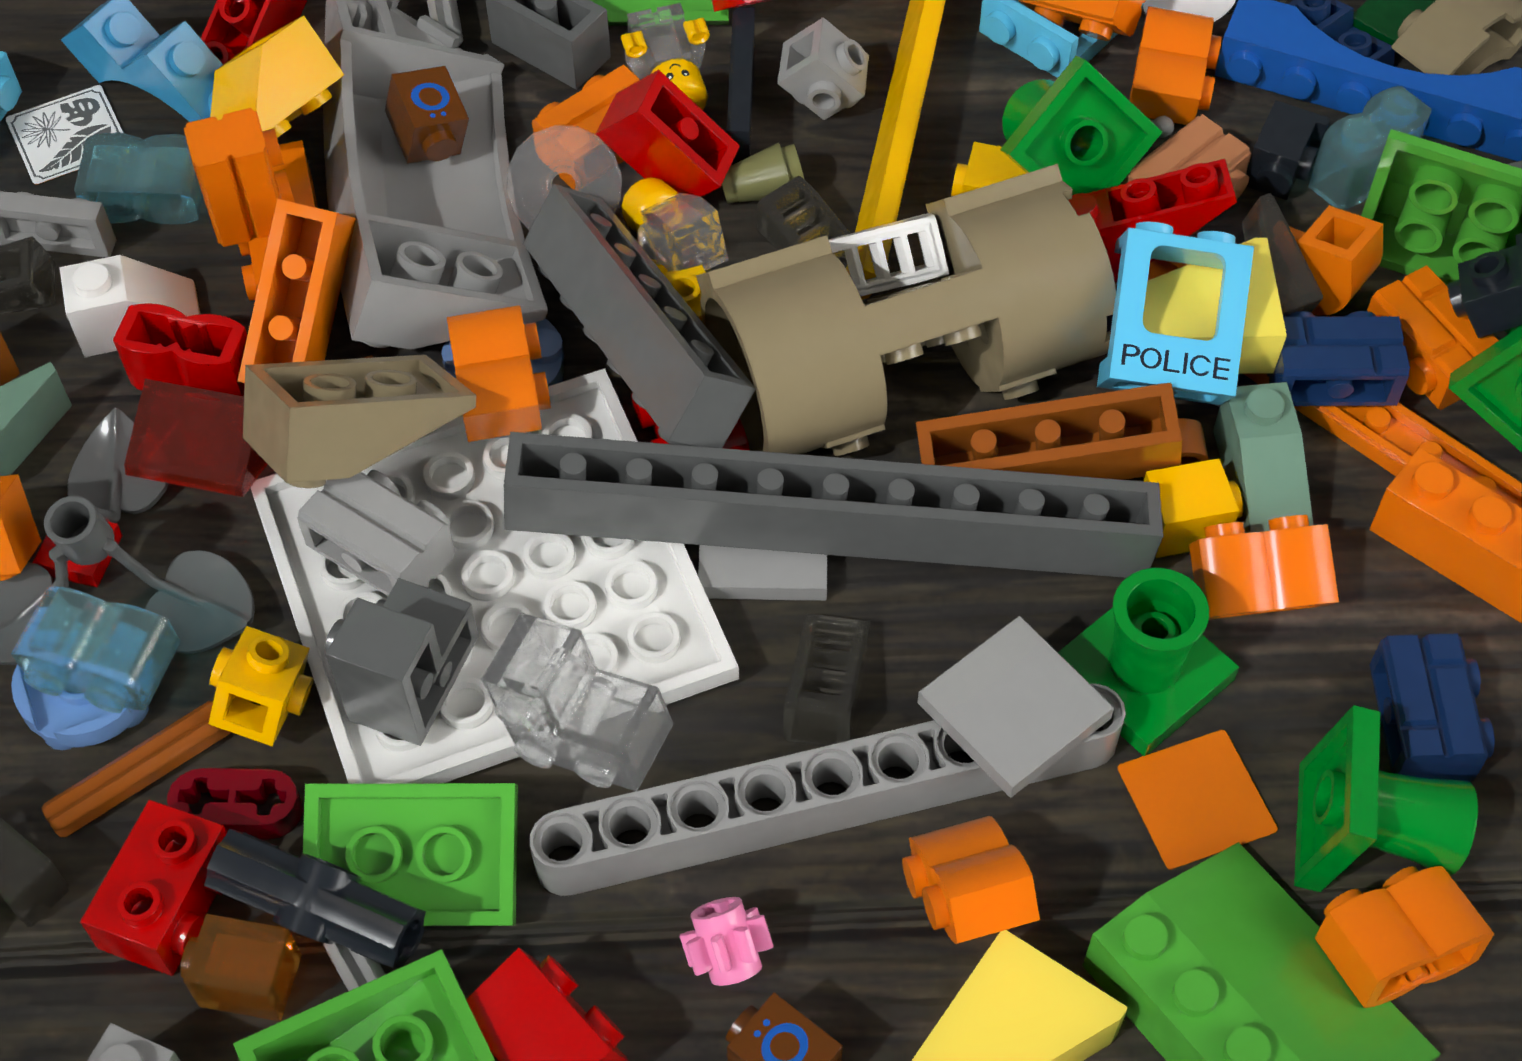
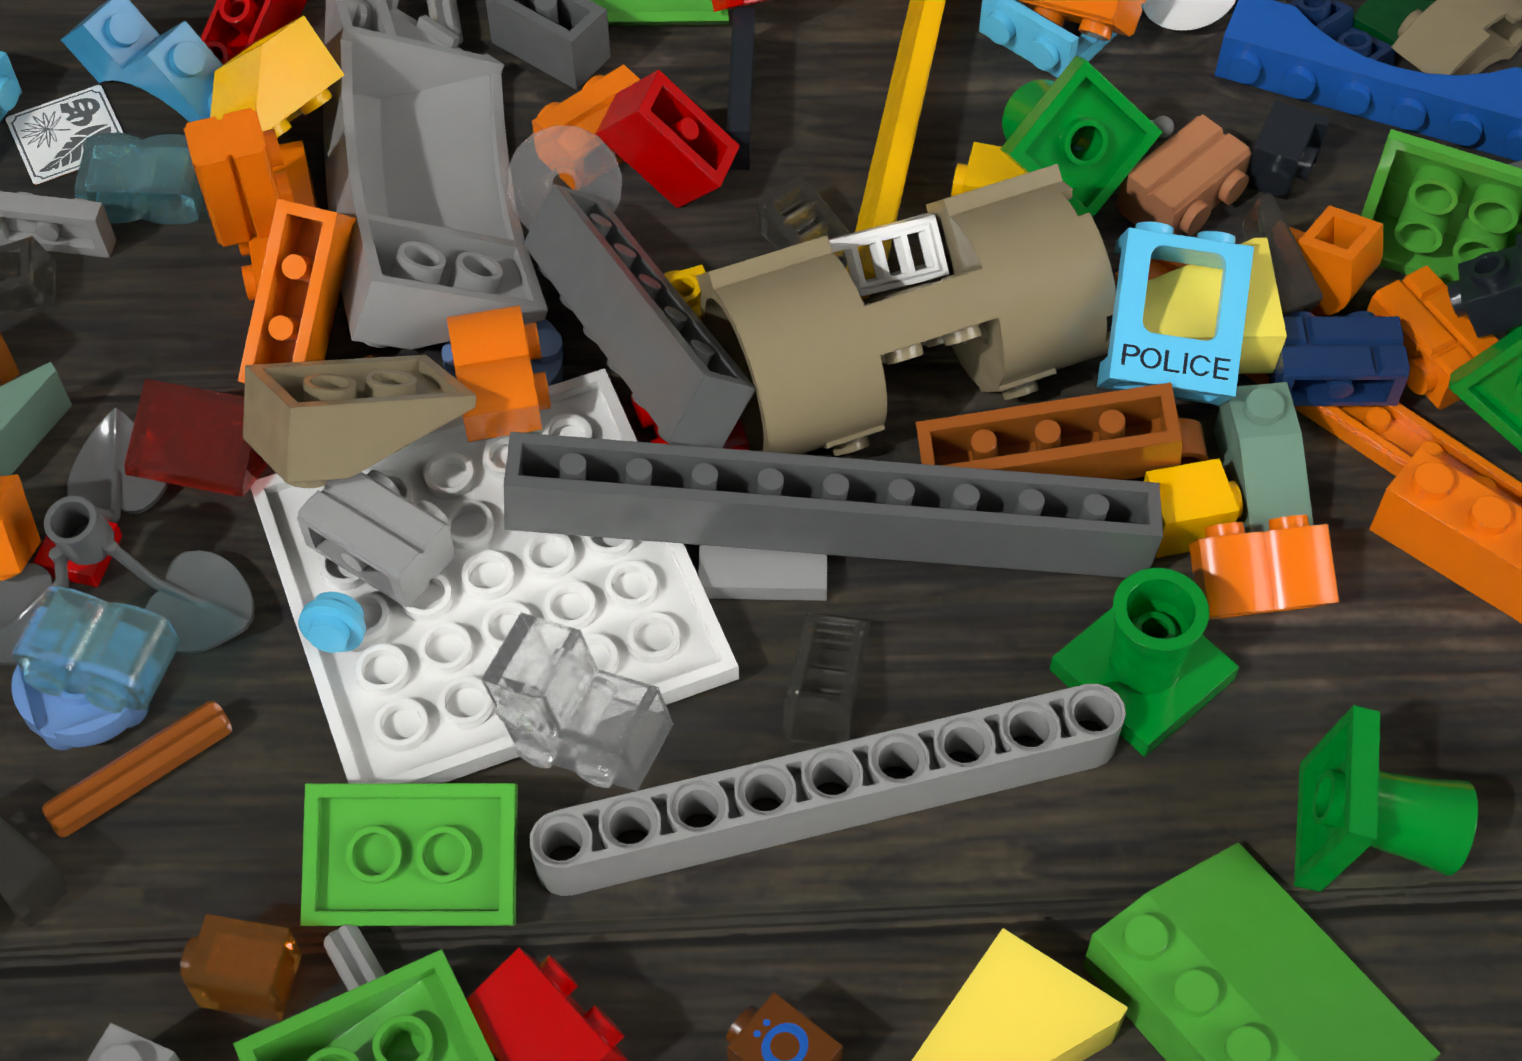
white slope [59,255,200,357] -> none
red brick [80,799,227,976] -> none
red brick [113,303,247,408] -> none
dark red beam [167,768,303,839] -> none
black piece [204,829,426,969] -> none
yellow brick [208,626,314,747] -> none
dark grey brick [325,578,479,746] -> none
reddish brown brick [385,66,469,164] -> none
piece [621,3,710,110] -> none
clear piece [621,177,729,274] -> none
bright pink gear [680,897,774,986] -> none
olive cone [722,142,806,204] -> none
light grey brick [777,17,869,120] -> none
orange brick [902,816,1040,944] -> none
light grey tile [917,616,1114,798] -> none
red slope [1068,159,1237,282] -> none
orange sticker [1117,730,1278,869] -> none
orange brick [1129,6,1222,125] -> none
clear light blue brick [1308,86,1432,210] -> none
orange brick [1315,866,1494,1008] -> none
dark blue brick [1369,633,1495,782] -> none
none -> medium azure plate [298,591,366,653]

